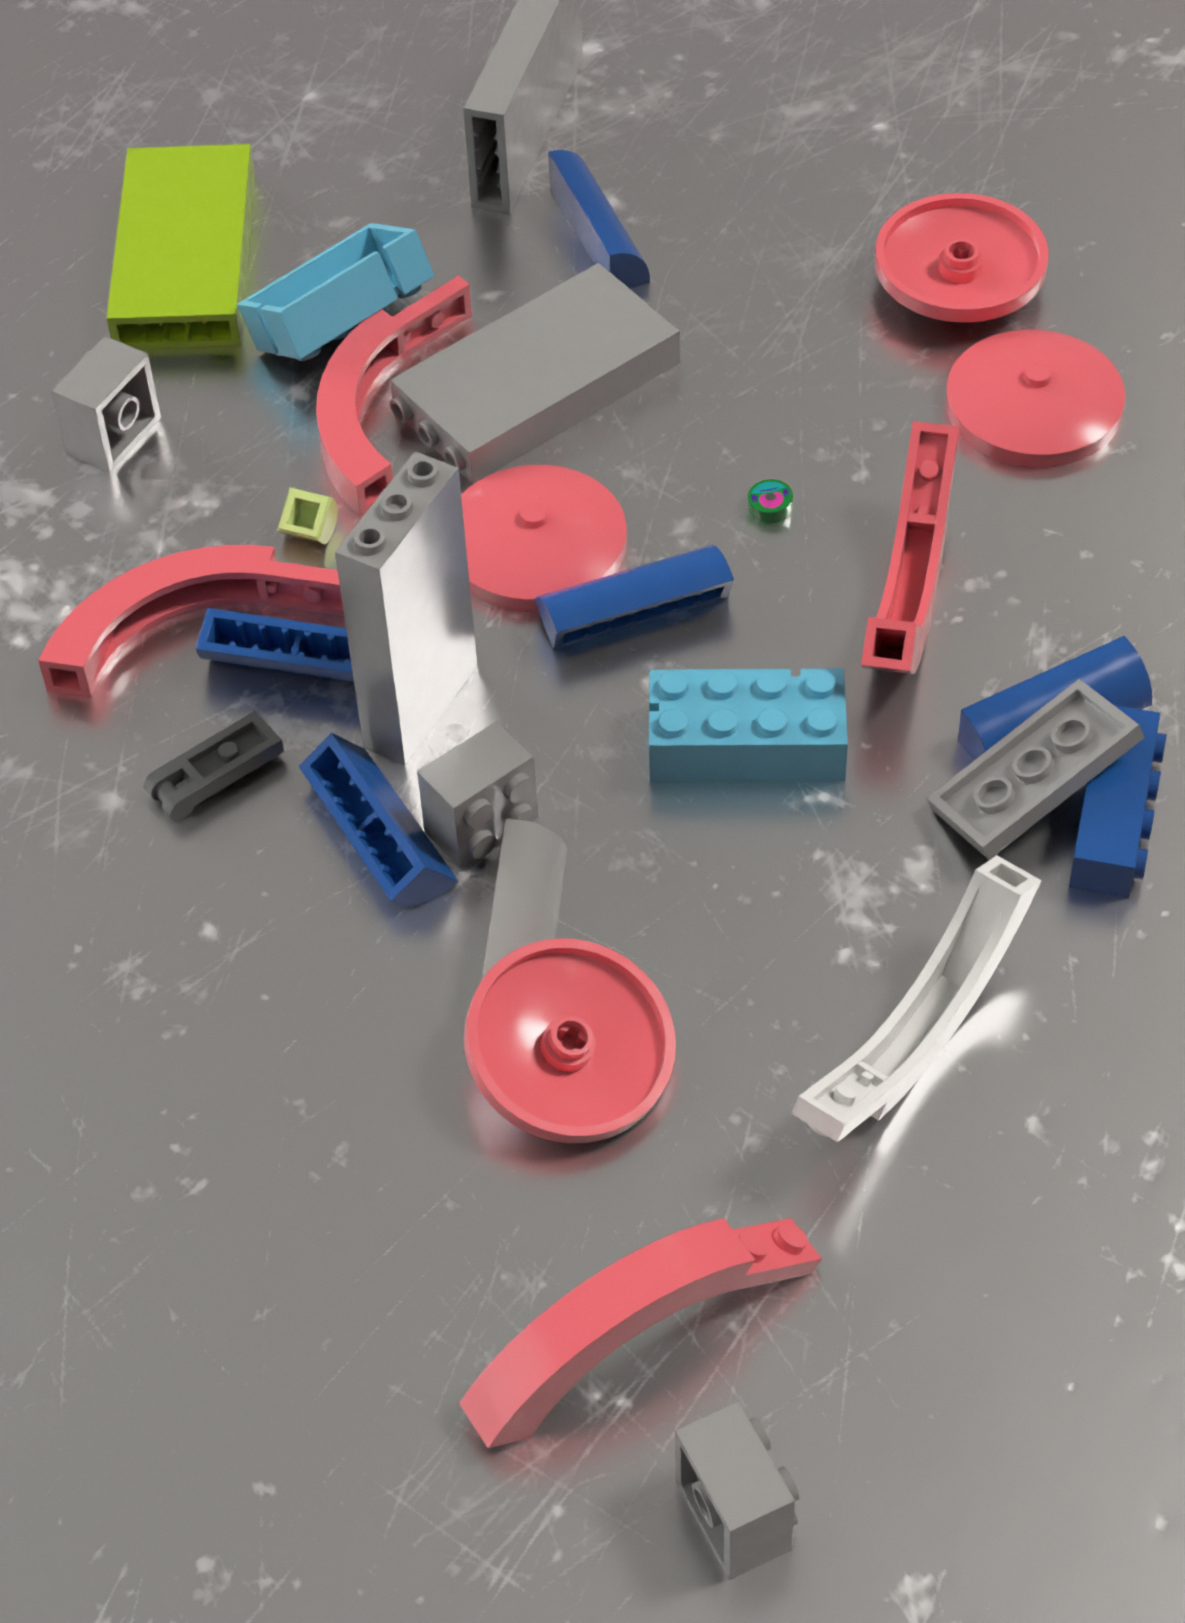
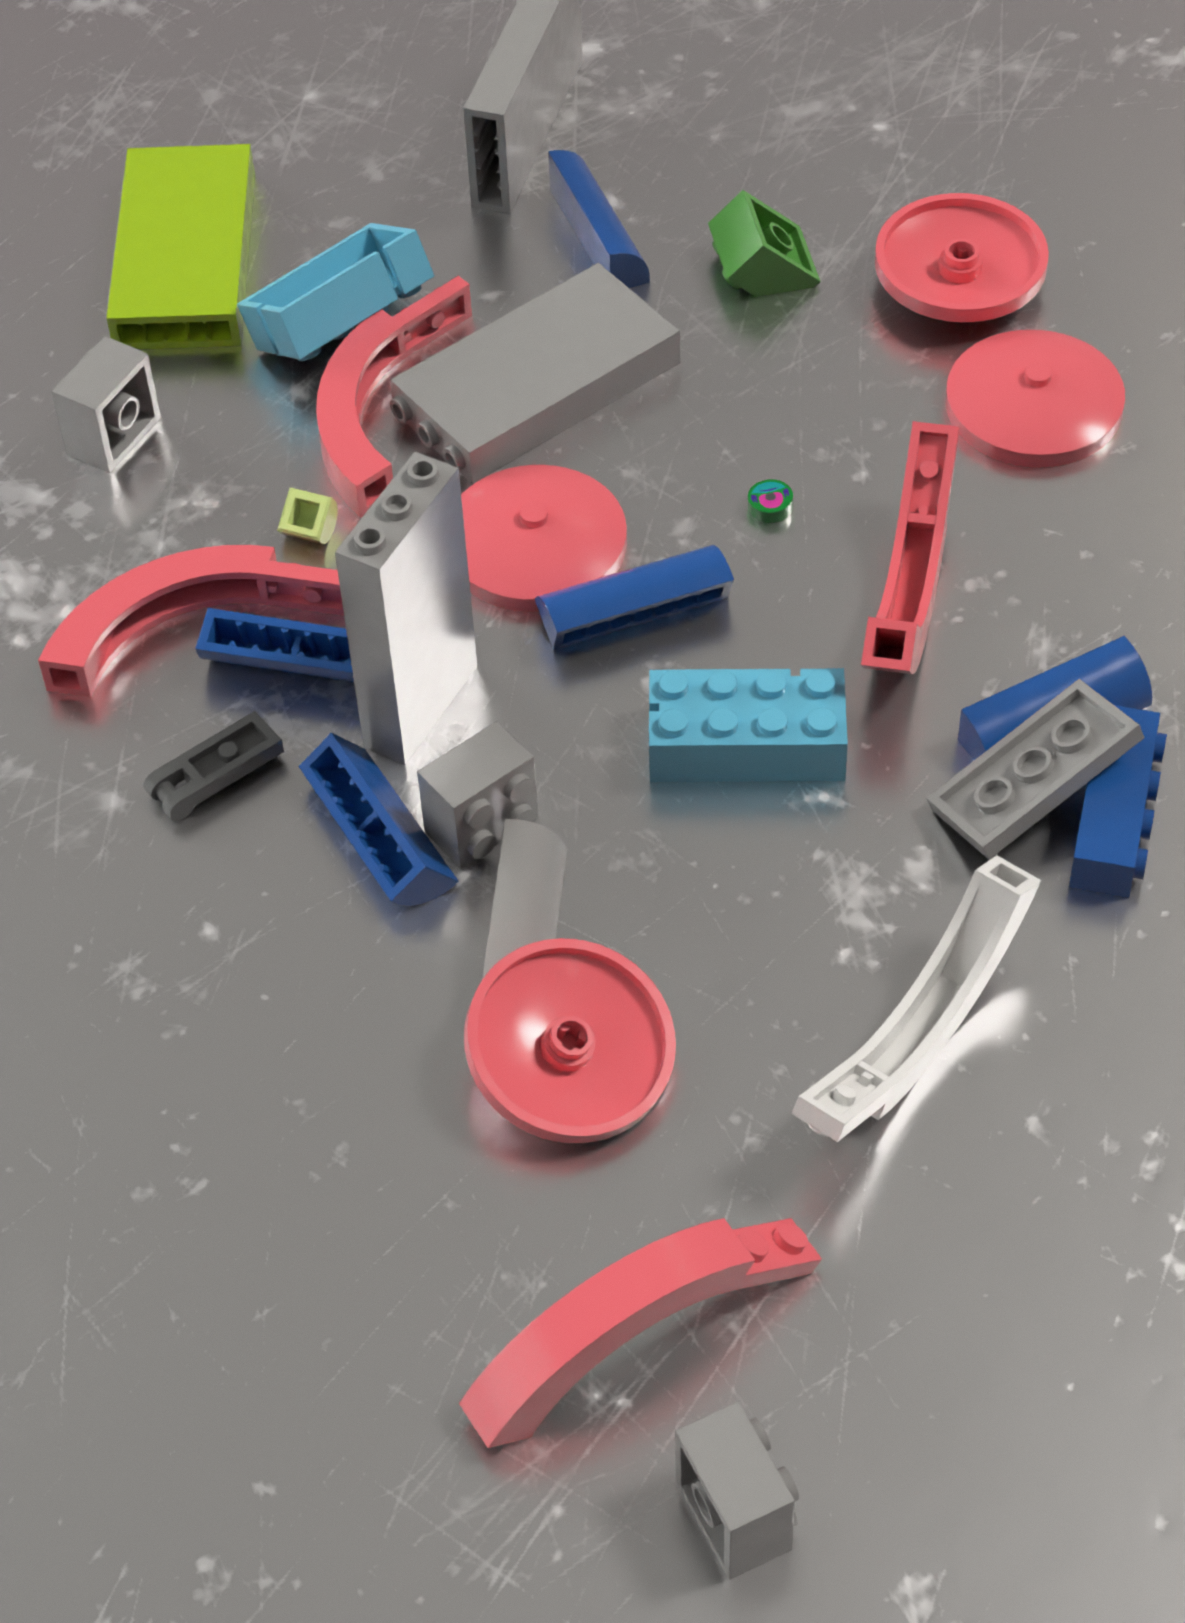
none -> bright green slope [708,190,821,297]

